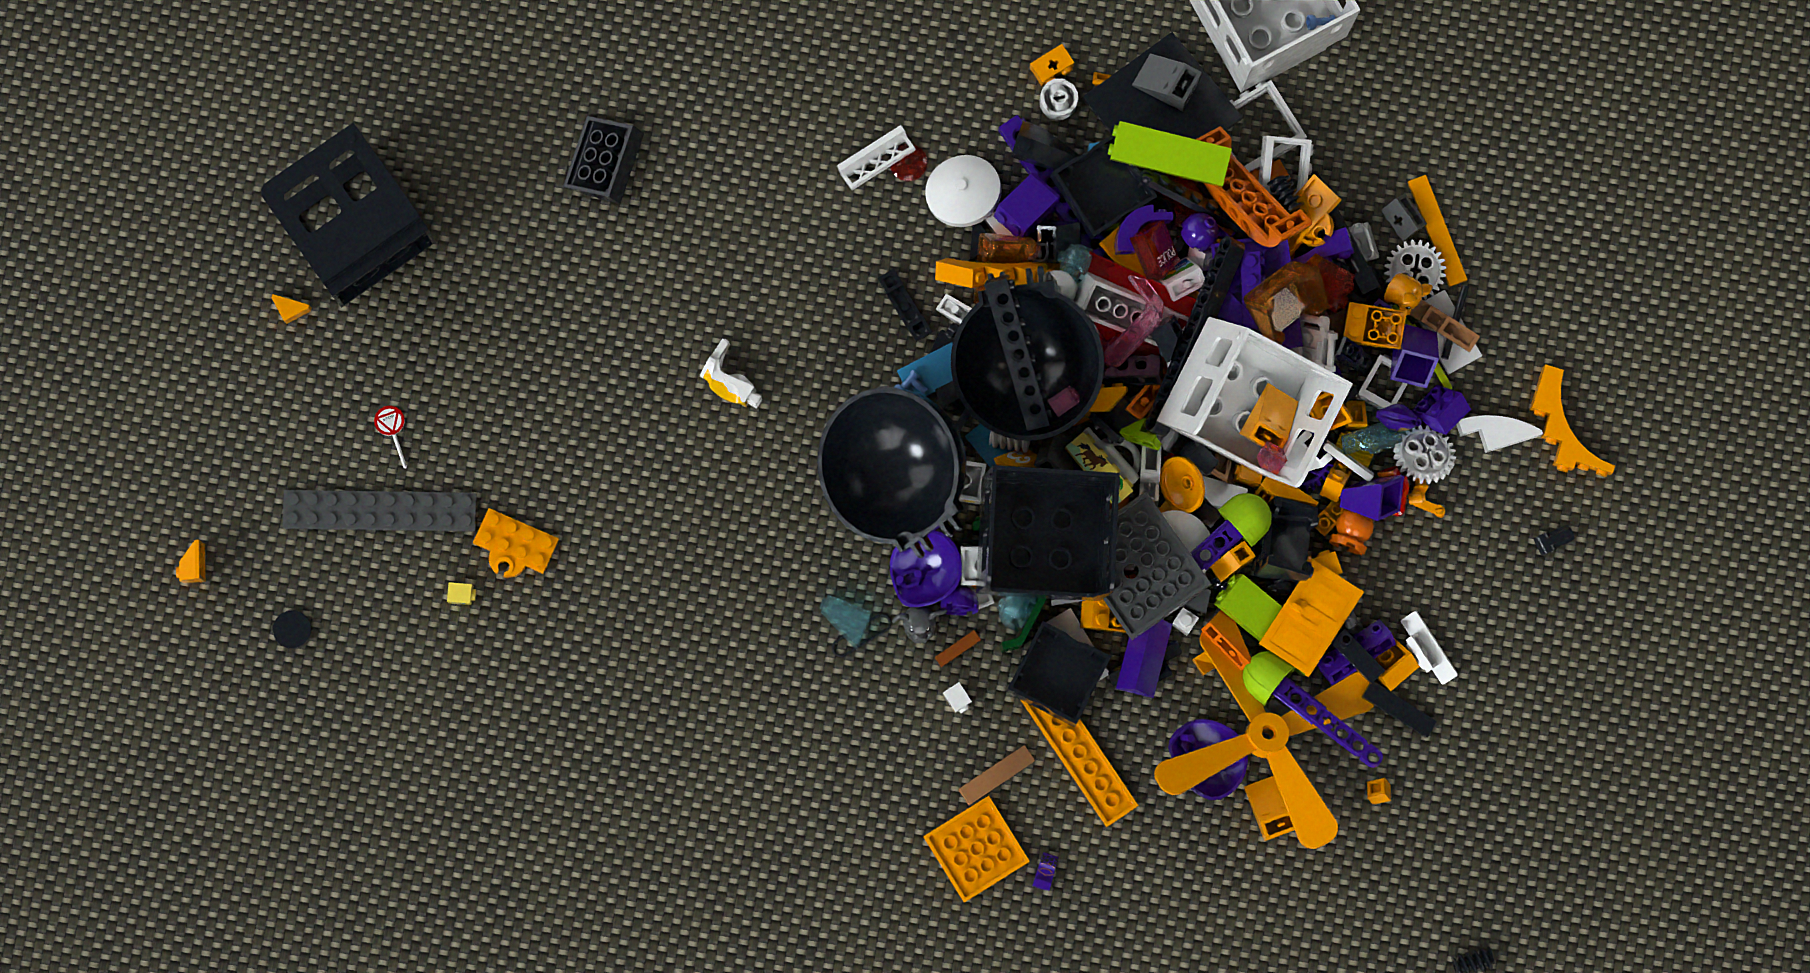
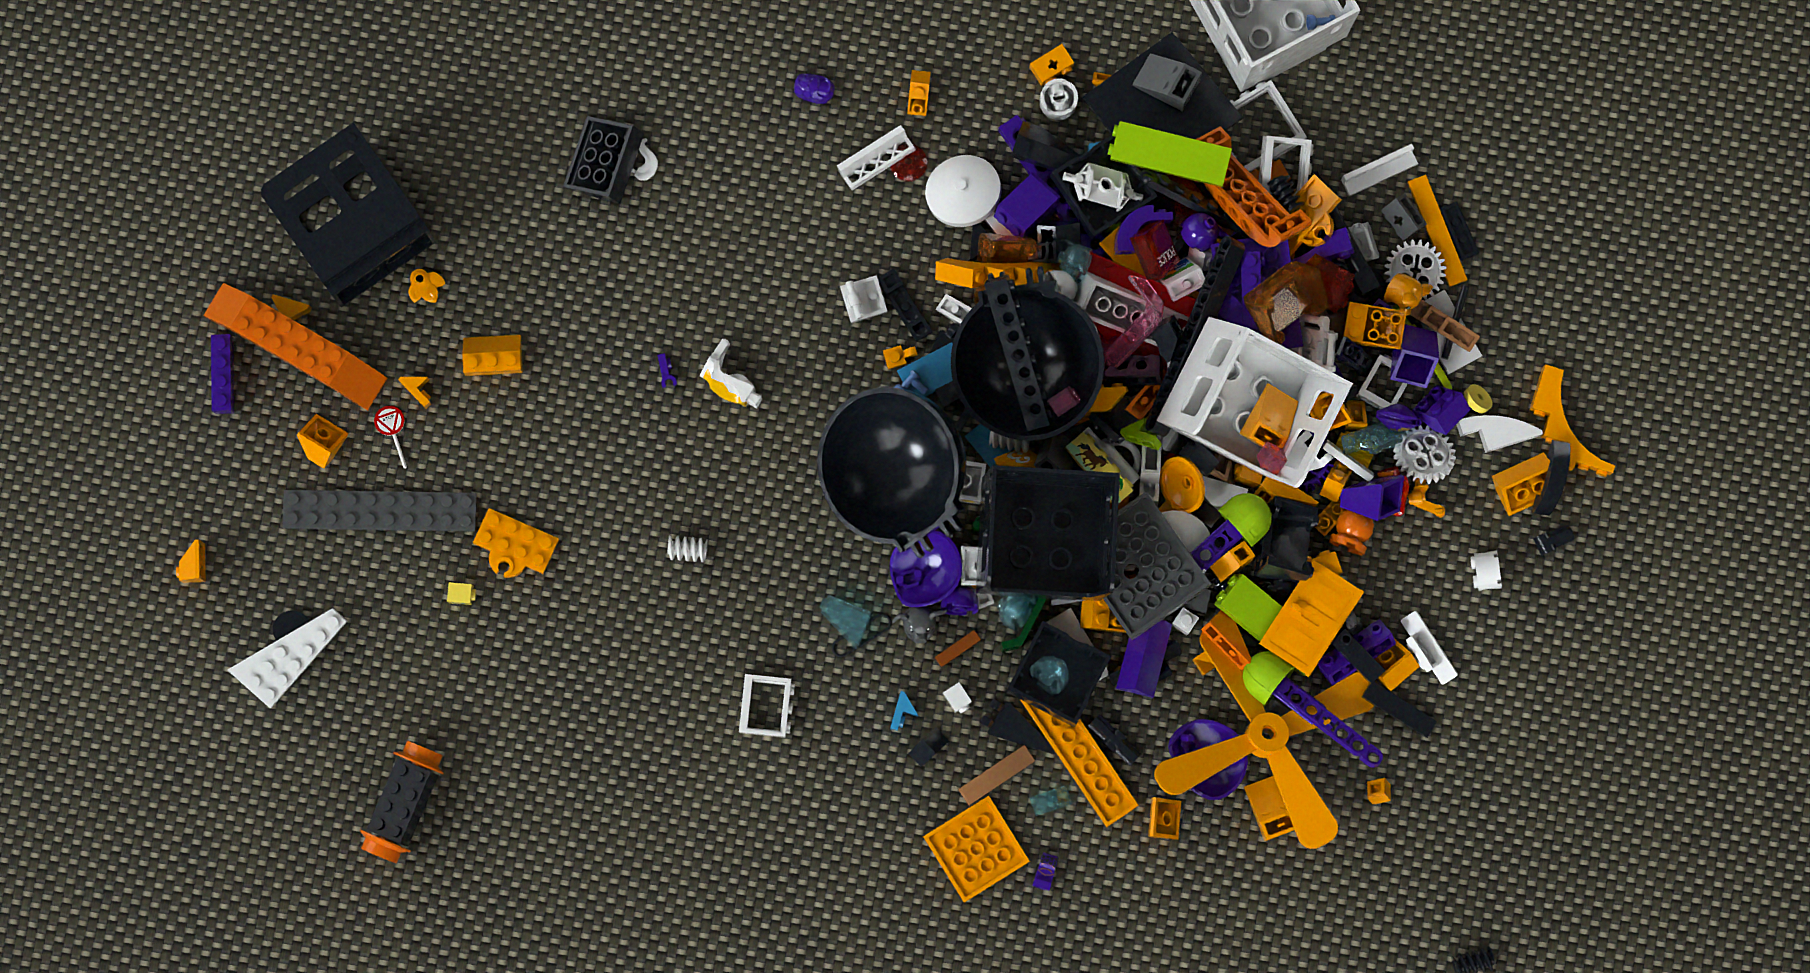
none -> orange slope [203,283,387,411]
none -> dark purple brick [211,334,234,414]
none -> white wing [228,608,348,708]
none -> light orange slope [297,414,349,468]
none -> black brick [360,741,444,864]
none -> light orange slope [398,377,432,409]
none -> light orange plate [408,269,445,303]
none -> light orange slope [462,335,523,376]
none -> white piece [631,138,658,181]
none -> dark purple plate [657,353,678,389]
none -> white piece [668,535,708,563]
none -> white window [739,674,795,738]
none -> dark purple piece [794,74,835,104]
none -> white plate [840,275,888,323]
none -> light orange plate [883,345,918,370]
none -> dark azure slope [890,691,918,731]
none -> light orange slope [907,70,931,116]
none -> black slope [908,727,949,767]
none -> black flag [979,699,1056,754]
none -> clear light blue slope [1029,786,1072,816]
none -> clear light blue cylinder [1030,656,1069,695]
none -> white plate [1062,162,1143,212]
none -> black piece [1088,714,1141,766]
none -> light orange slope [1148,797,1181,840]
none -> white fence [1341,144,1418,196]
none -> black tile [1439,201,1479,261]
none -> light yellow piece [1464,384,1492,414]
none -> white brick [1470,550,1502,591]
none -> light orange slope [1492,452,1550,516]
none -> black slope [1531,440,1570,516]

